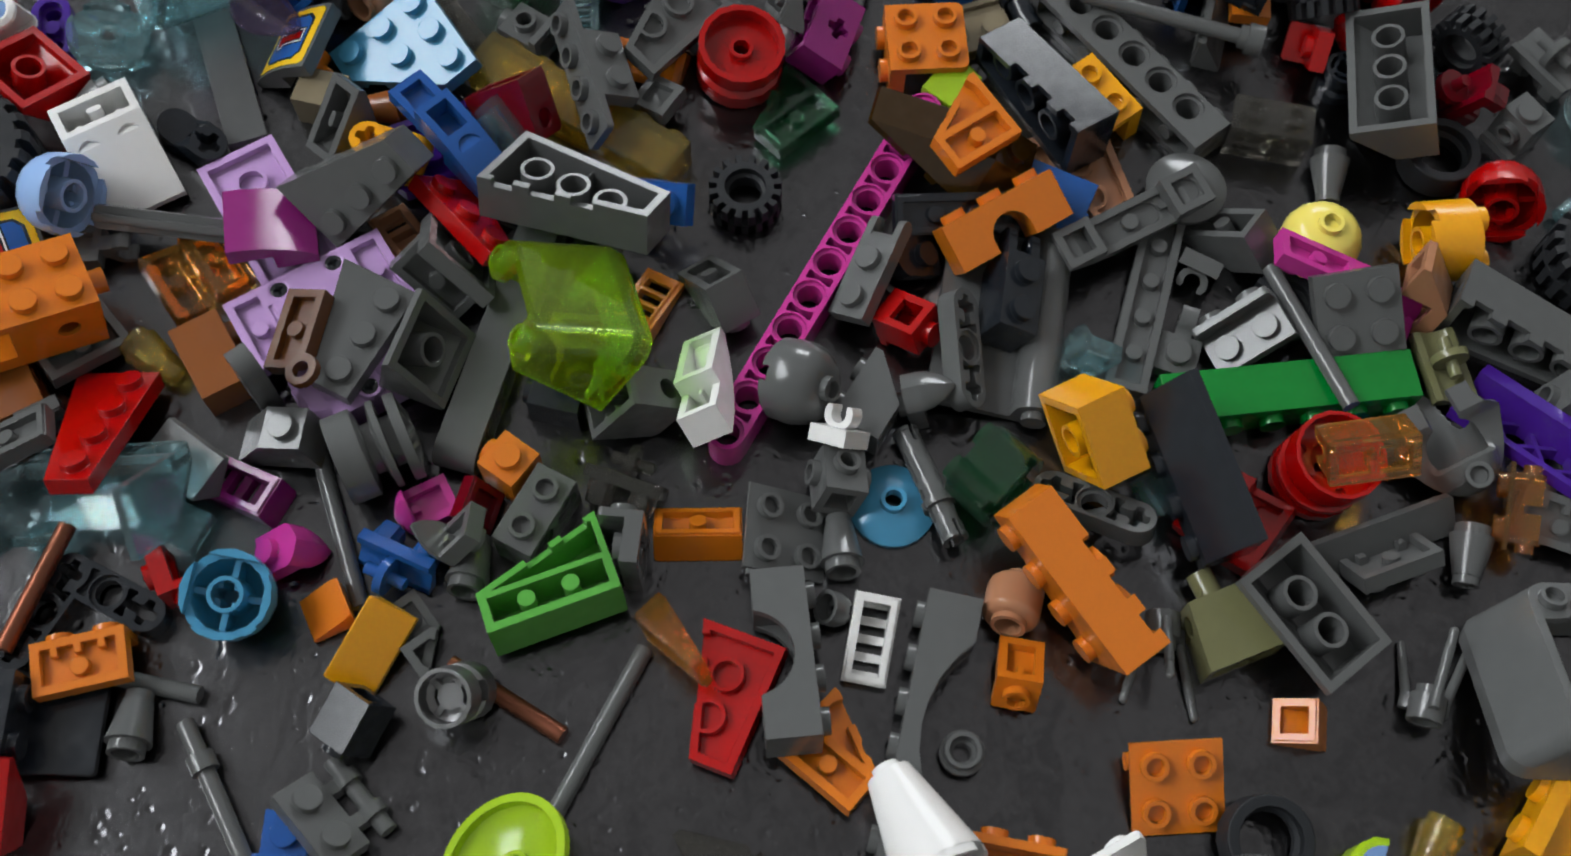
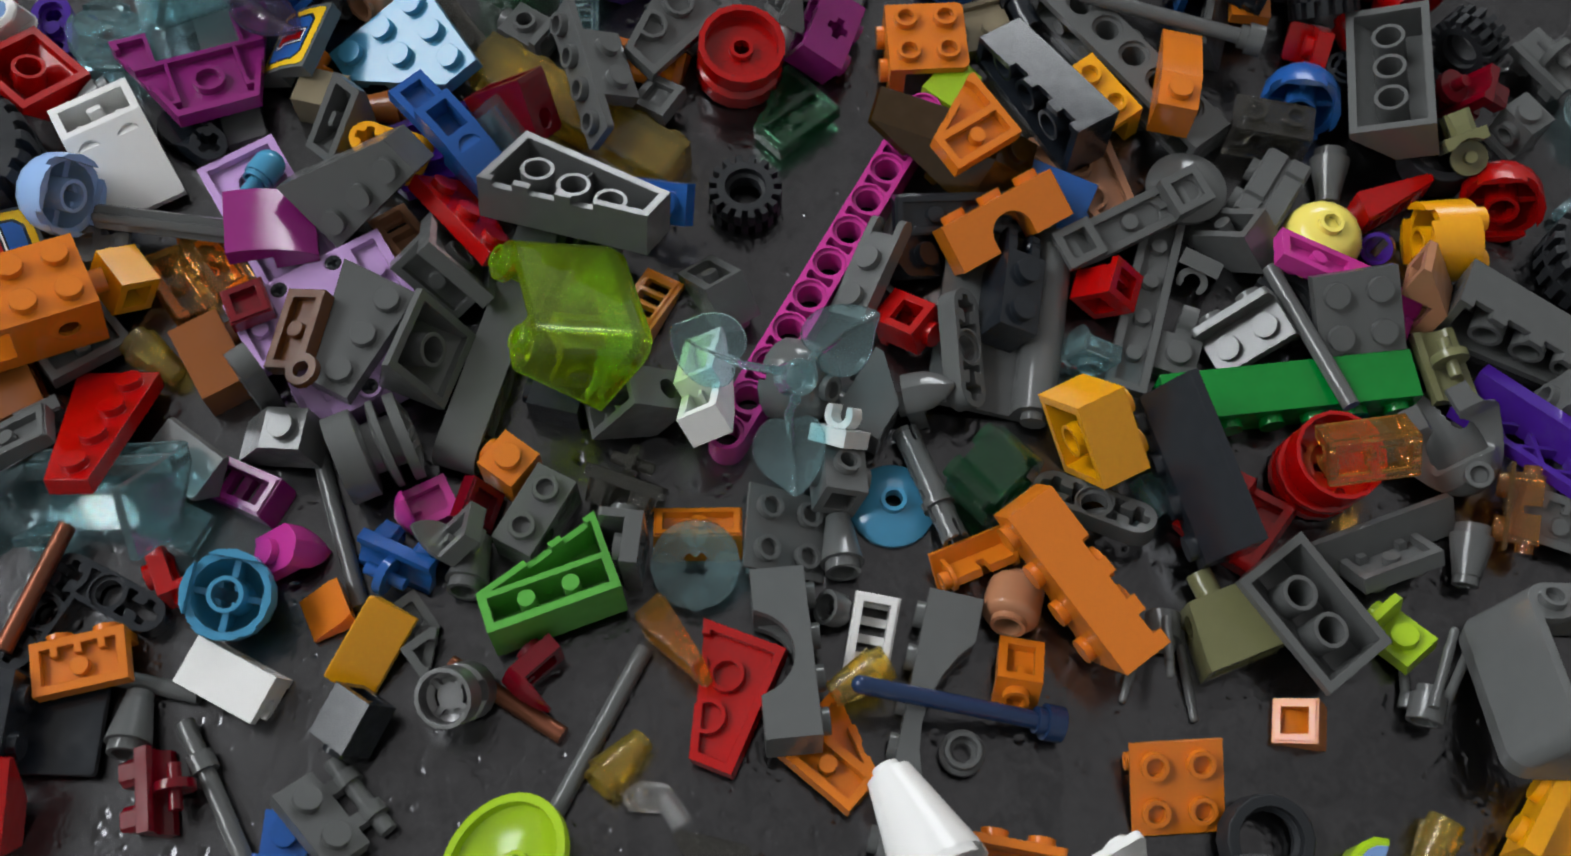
none -> light orange brick [90,244,161,316]
none -> magenta wing [108,3,268,128]
none -> dark red hips [118,744,197,839]
none -> white hinge [172,635,293,725]
none -> dark red tile [219,276,277,333]
none -> dark azure cylinder [240,149,285,189]
none -> dark red plate [502,633,565,713]
none -> clear yellow cone [584,729,653,800]
none -> clear arm [622,781,693,832]
none -> clear light blue plate [650,519,741,611]
none -> clear light blue plant [670,304,880,496]
none -> clear yellow cone [826,646,898,707]
none -> dark blue piece [851,675,1069,744]
none -> orange hinge [928,525,1022,591]
none -> red brick [1069,255,1144,319]
none -> orange slope [1146,29,1203,138]
none -> dark grey brick [1224,147,1312,230]
none -> blue cylinder [1258,61,1341,144]
none -> red slope [1346,173,1434,235]
none -> dark purple hinge [1360,231,1396,265]
none -> lime bracket [1367,593,1438,676]
none -> olive hips [1437,107,1491,176]

